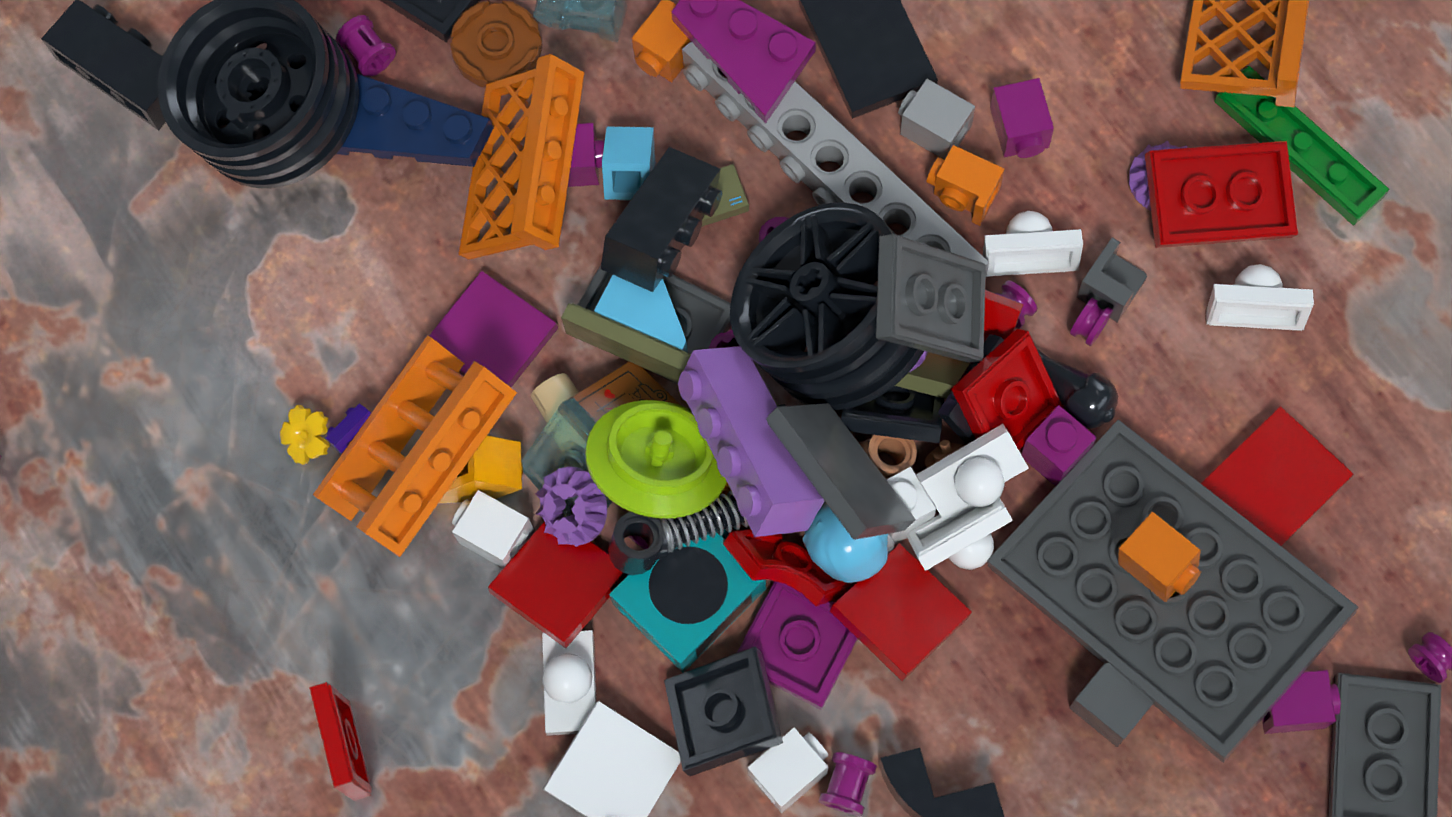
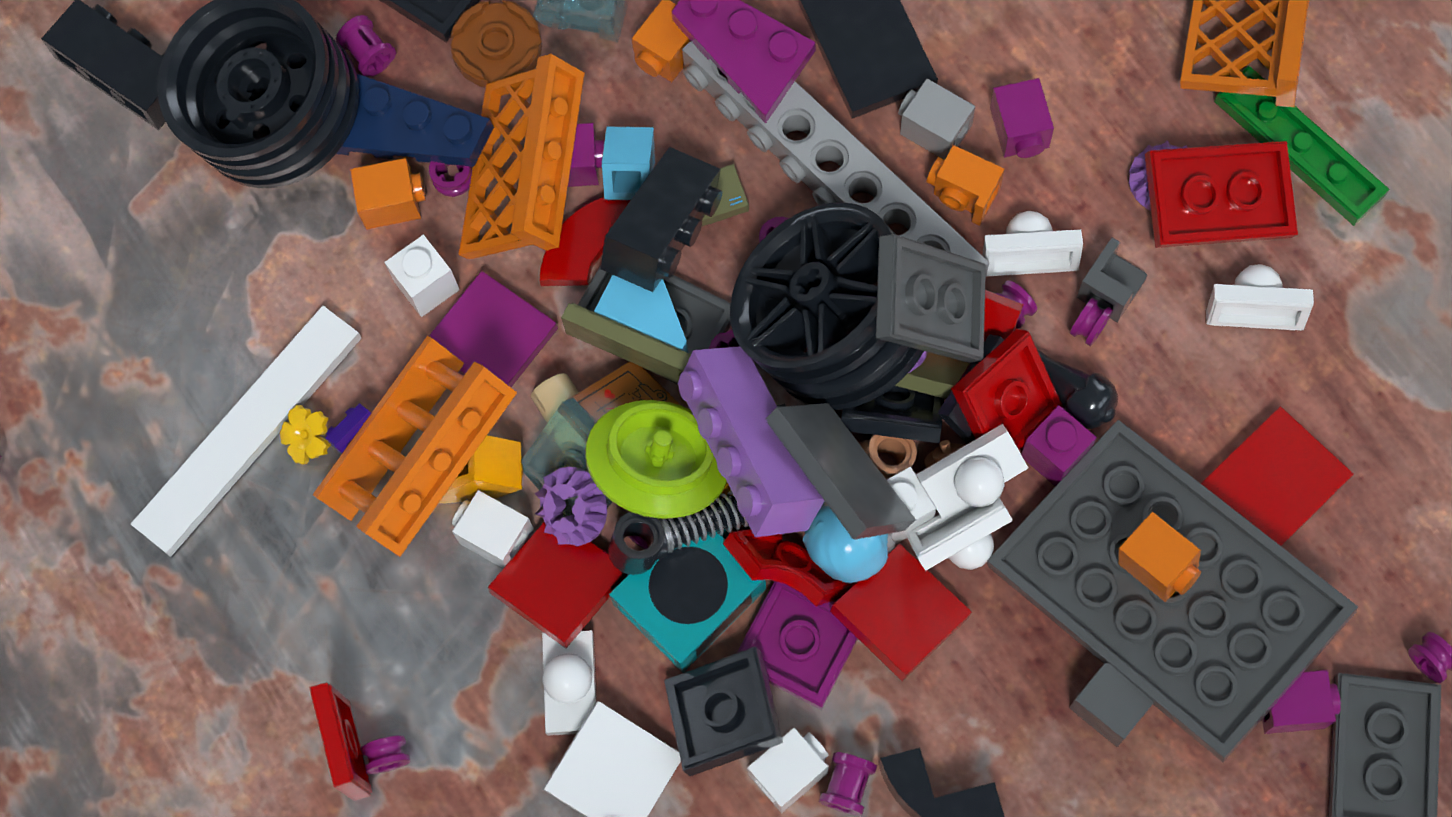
none -> white tile [131,306,362,557]
none -> orange brick [350,158,426,230]
none -> magenta bush [360,735,411,774]
none -> white brick [384,234,460,317]
none -> magenta bush [429,161,472,197]
none -> red tile [539,197,631,286]

